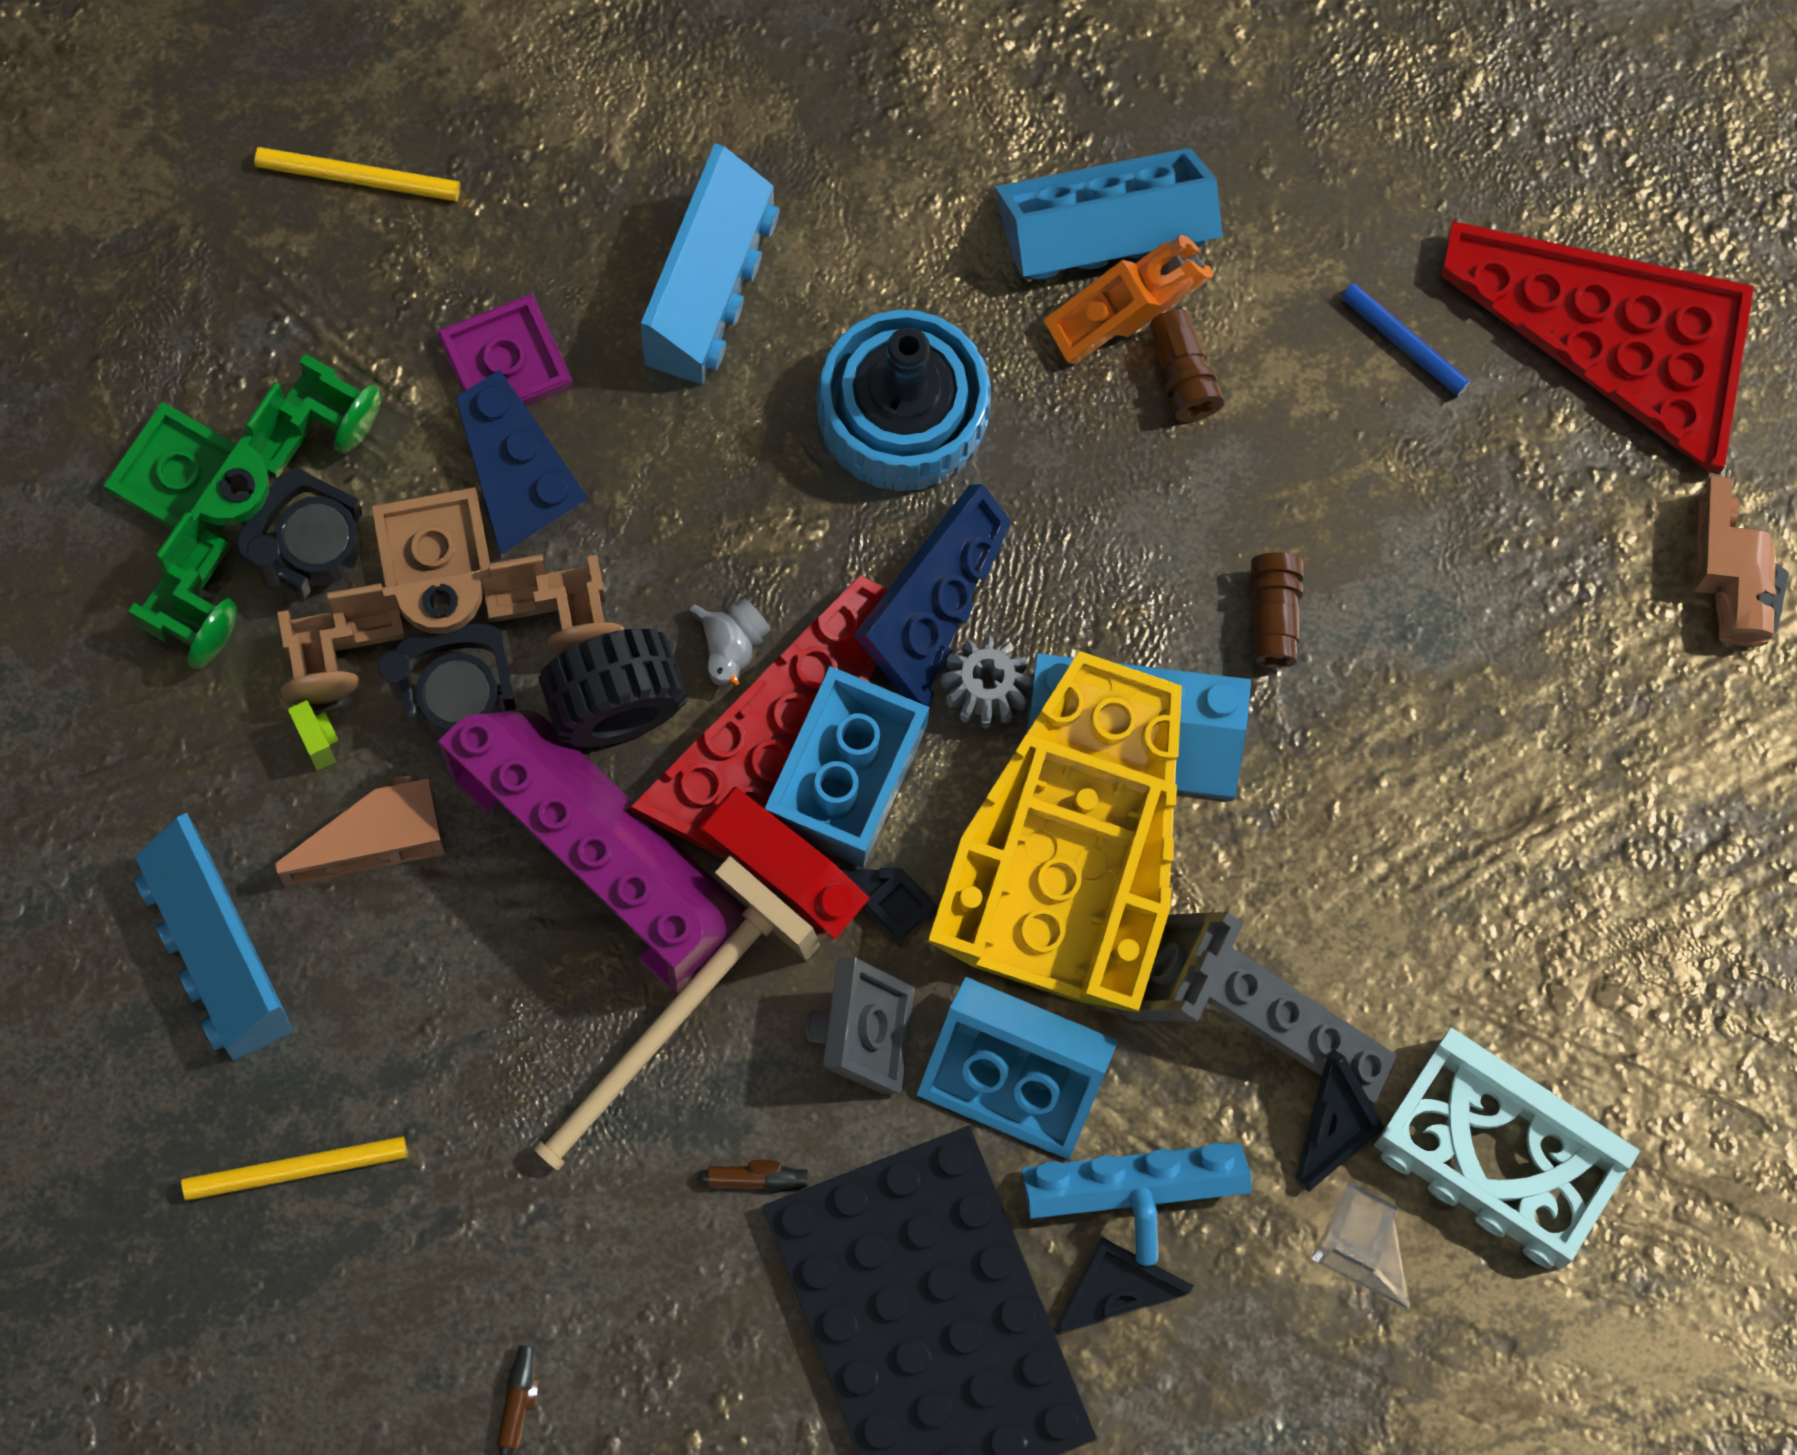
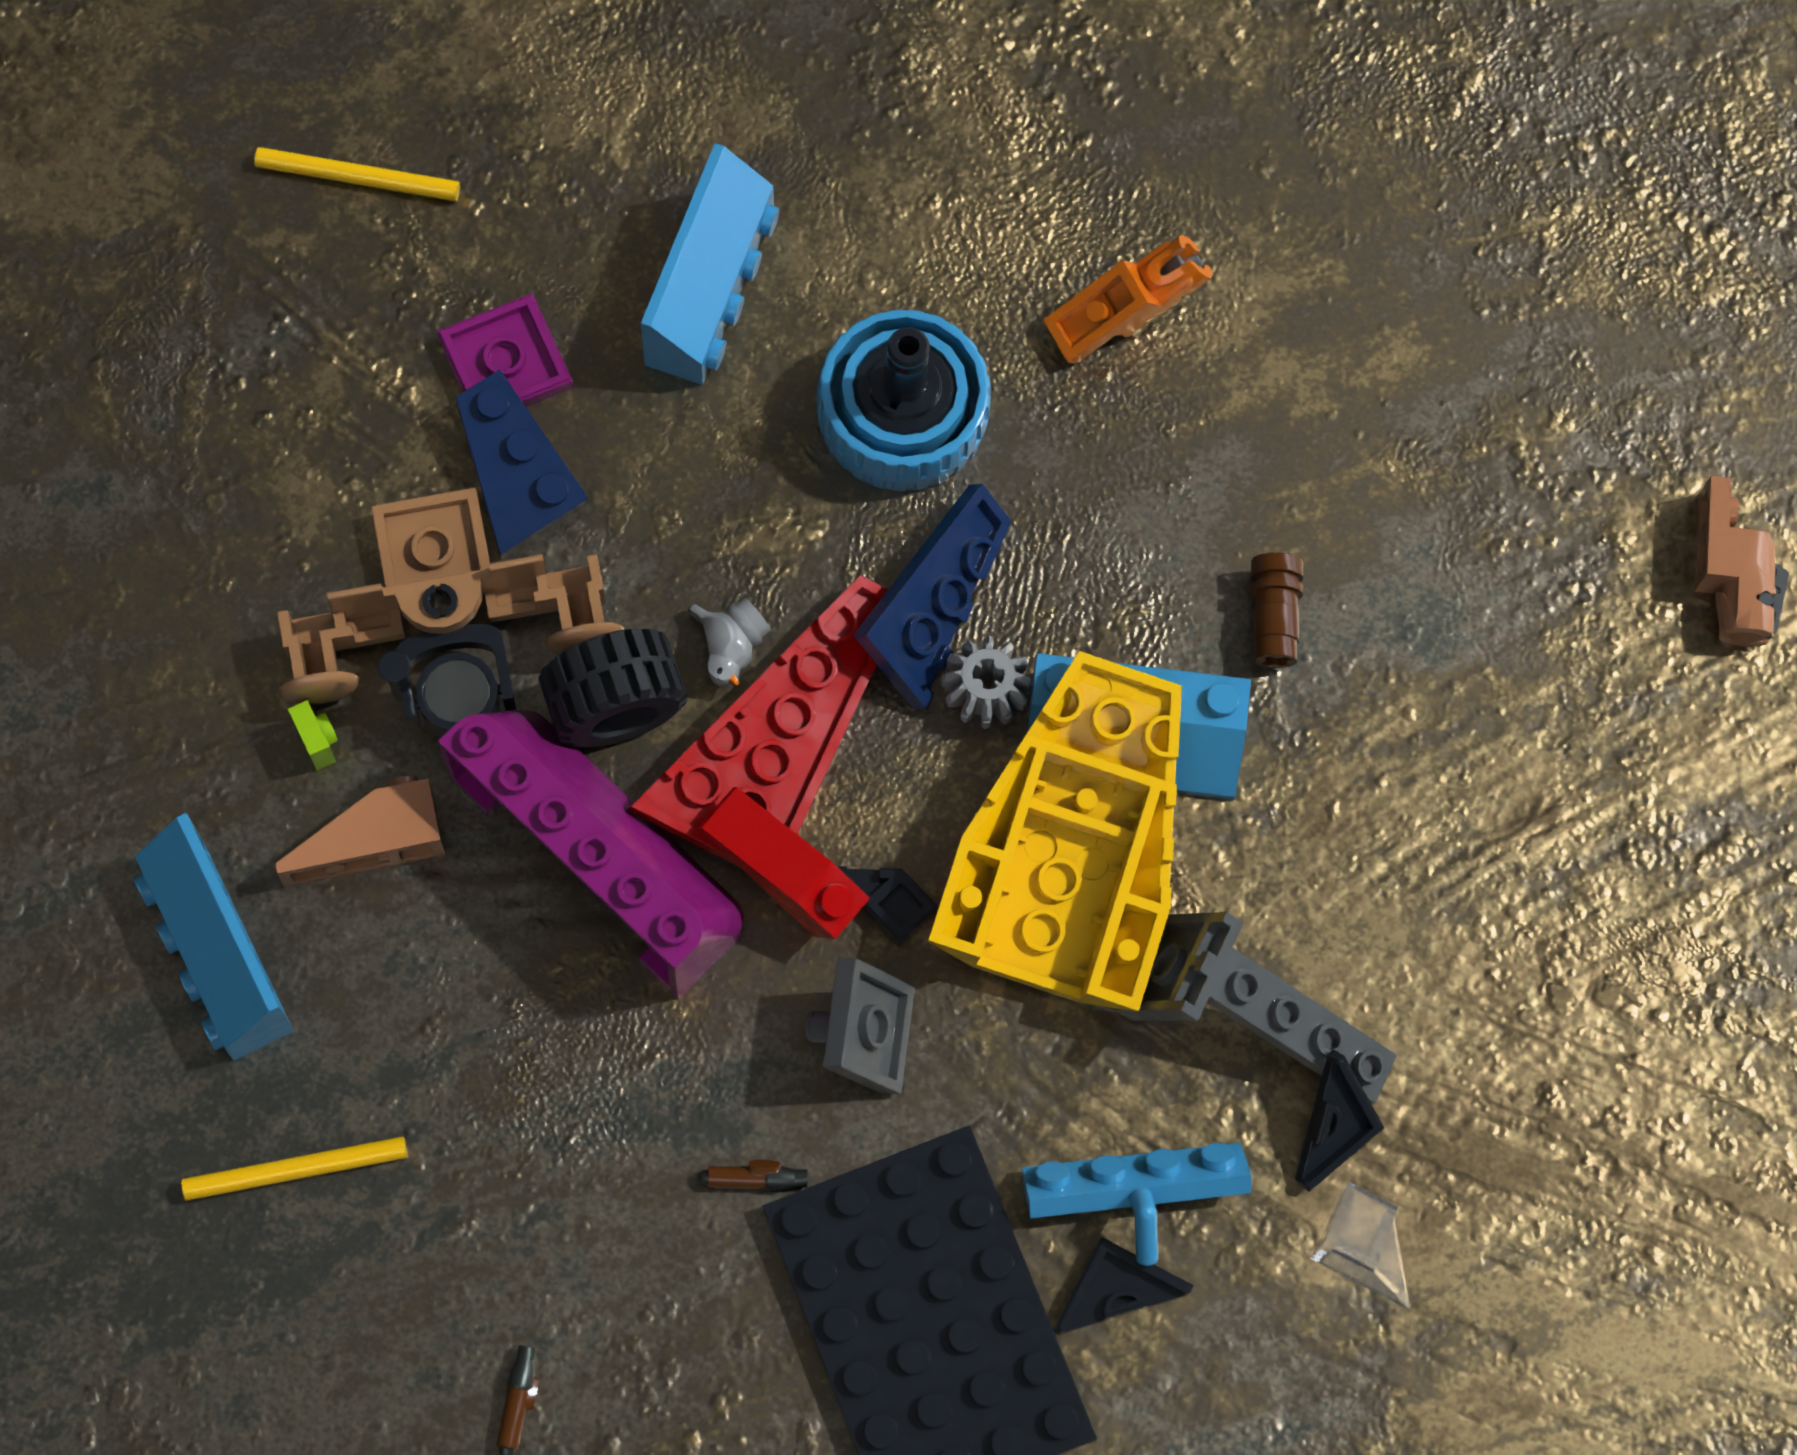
green piece [104,354,382,669] -> none
tan tile [533,856,821,1171] -> none
dark azure slope [765,666,930,869] -> none
dark azure slope [916,977,1118,1160] -> none
dark azure slope [994,148,1223,279] -> none
reddish brown axle [1150,309,1225,422] -> none
blue bar [1341,283,1471,397] -> none
light aqua fence [1374,1027,1641,1269] -> none
red wing [1440,221,1754,475] -> none

